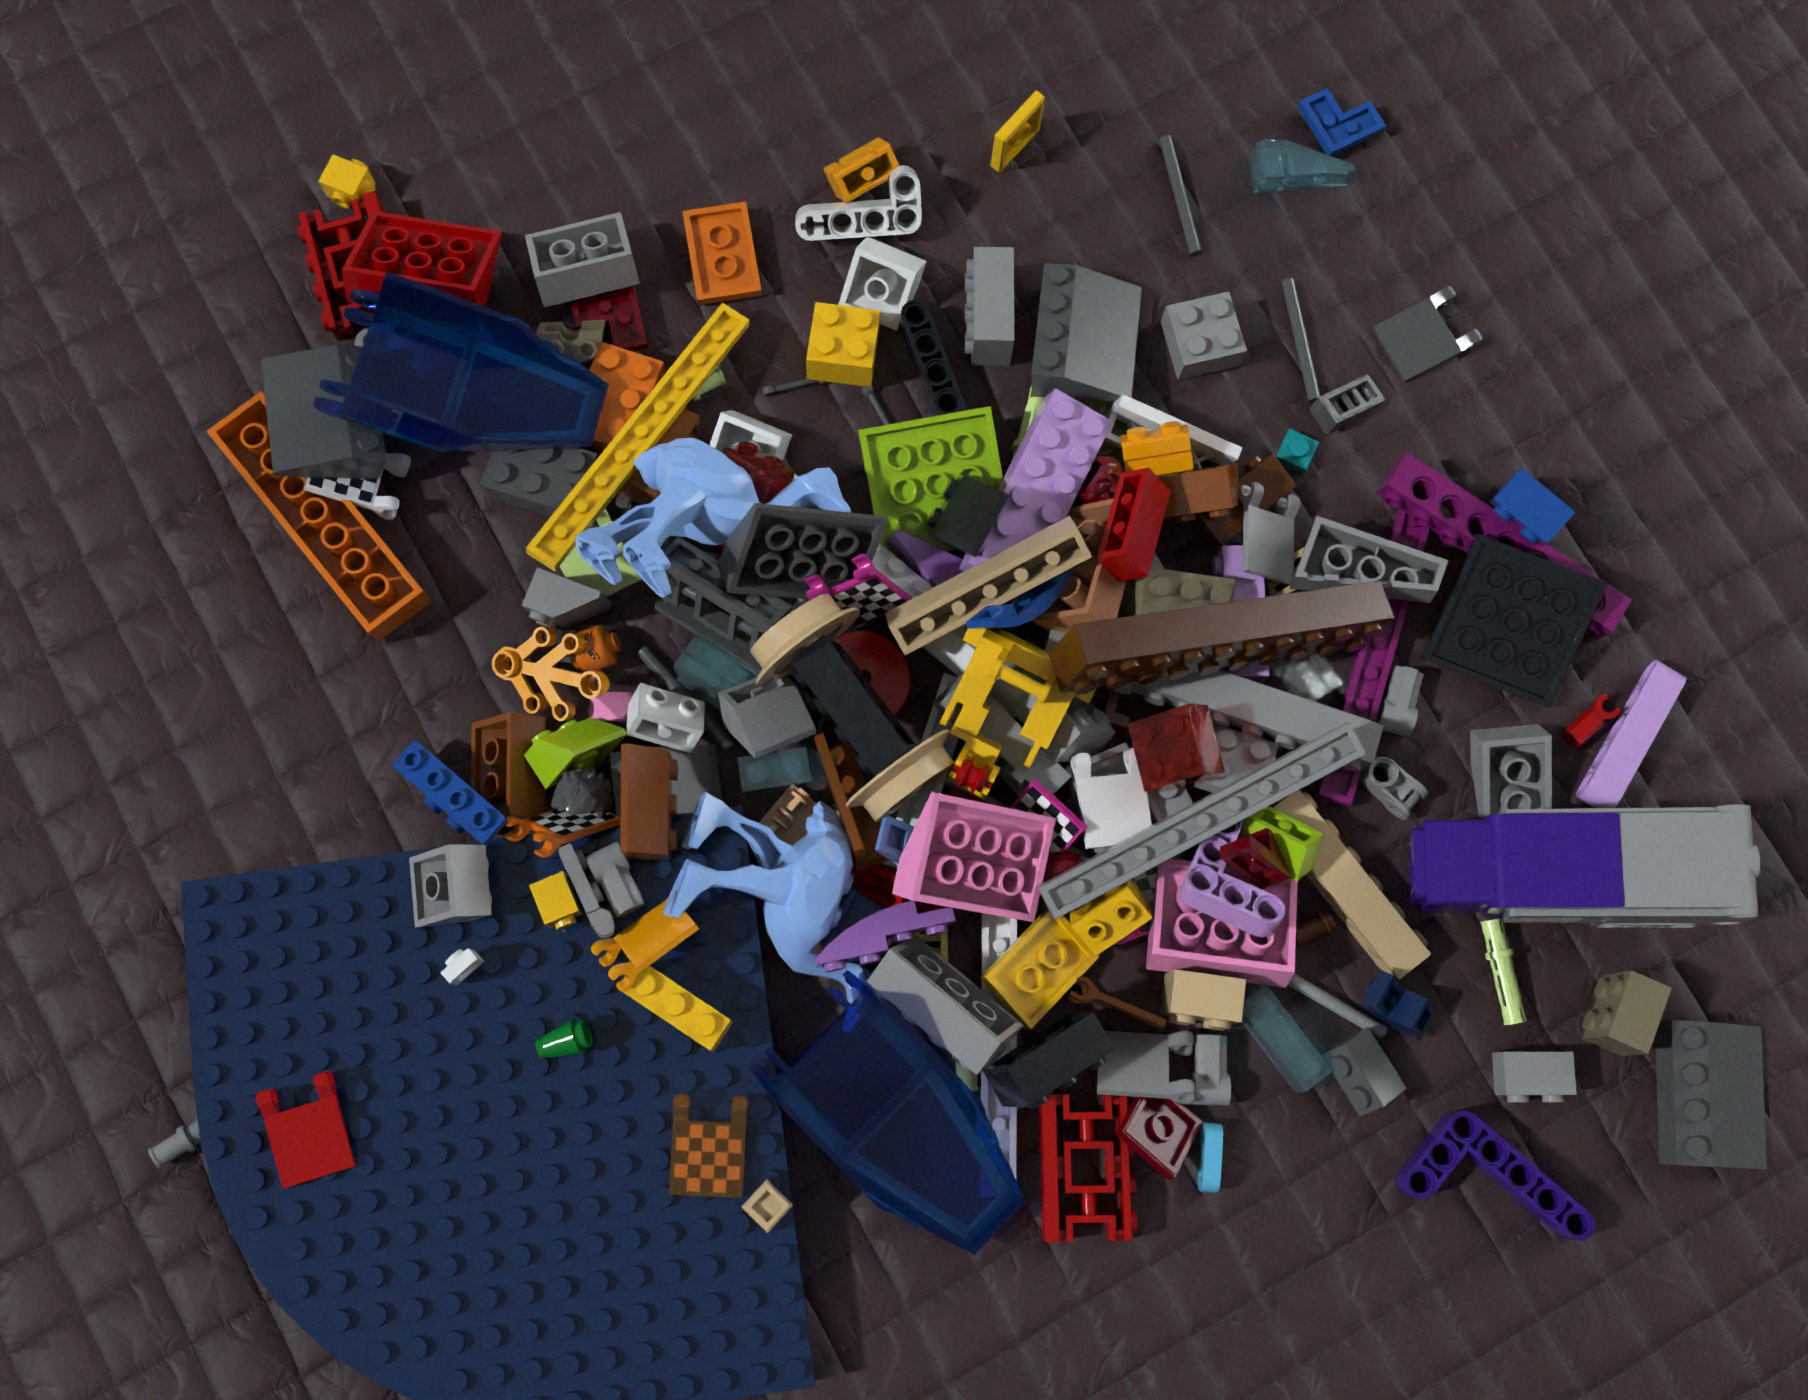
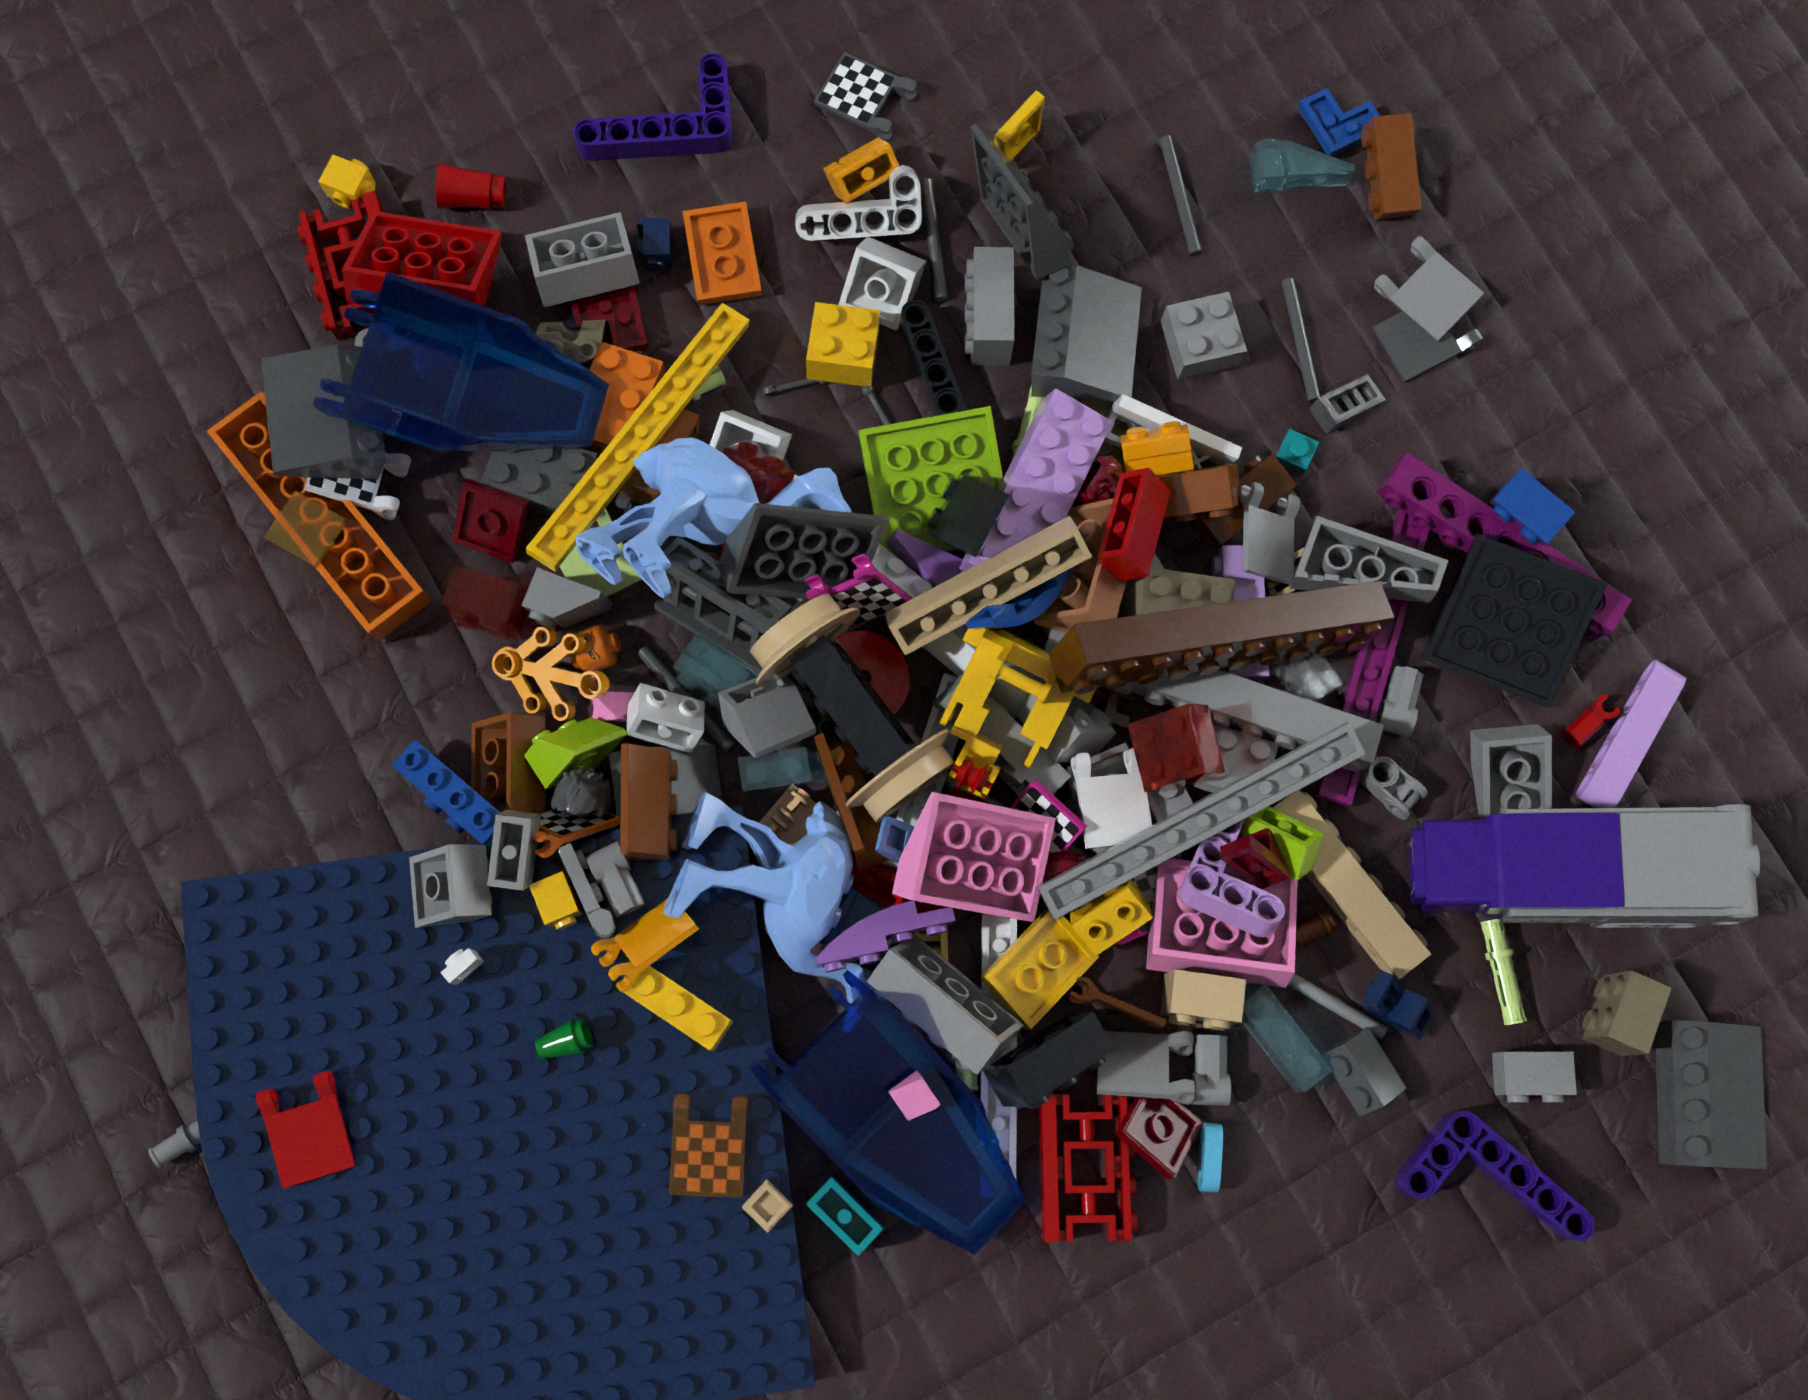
none -> clear yellow piece [264,491,347,568]
none -> red plant [436,163,507,209]
none -> clear red brick [441,565,529,640]
none -> dark red plate [452,478,530,564]
none -> light grey brick [487,810,541,891]
none -> dark purple beam [573,53,733,161]
none -> dark blue brick [637,218,672,272]
none -> teal brick [806,1176,884,1256]
none -> flag [813,52,918,142]
none -> bright pink slope [888,1071,941,1121]
none -> flat silver bar [920,178,948,302]
none -> dark grey slope [970,124,1074,280]
none -> dark orange brick [1361,113,1422,221]
none -> light grey flag [1374,236,1484,342]

